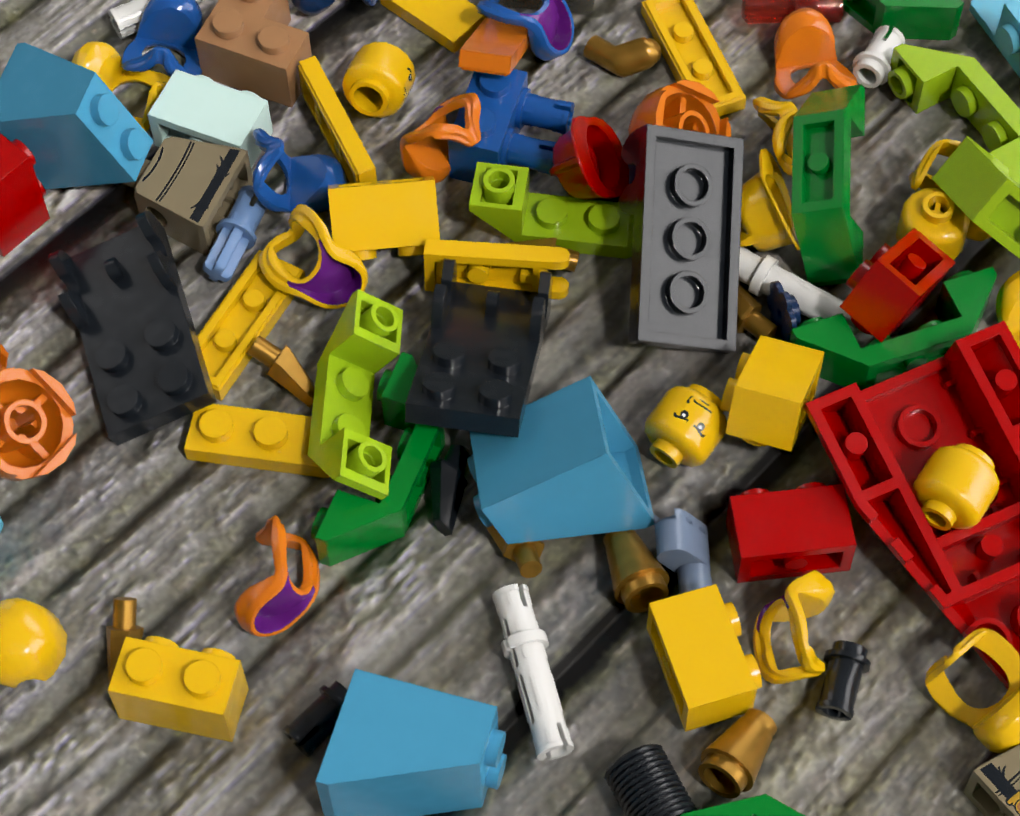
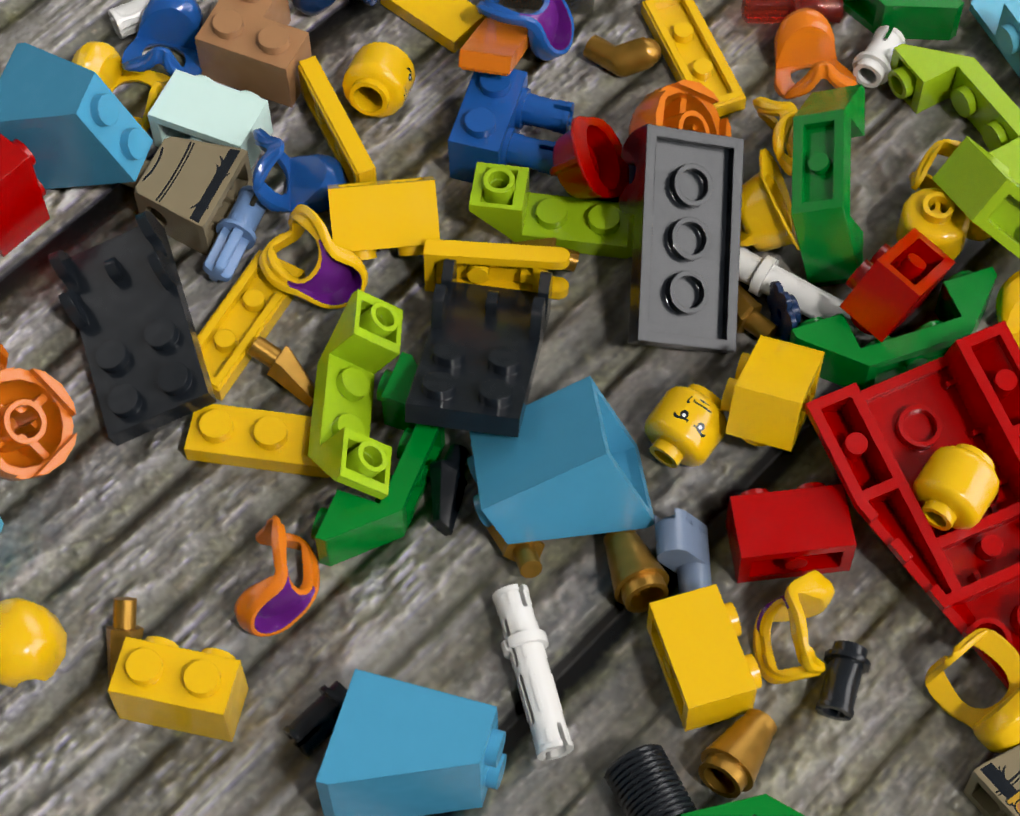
orange piece [400,93,481,183] -> none

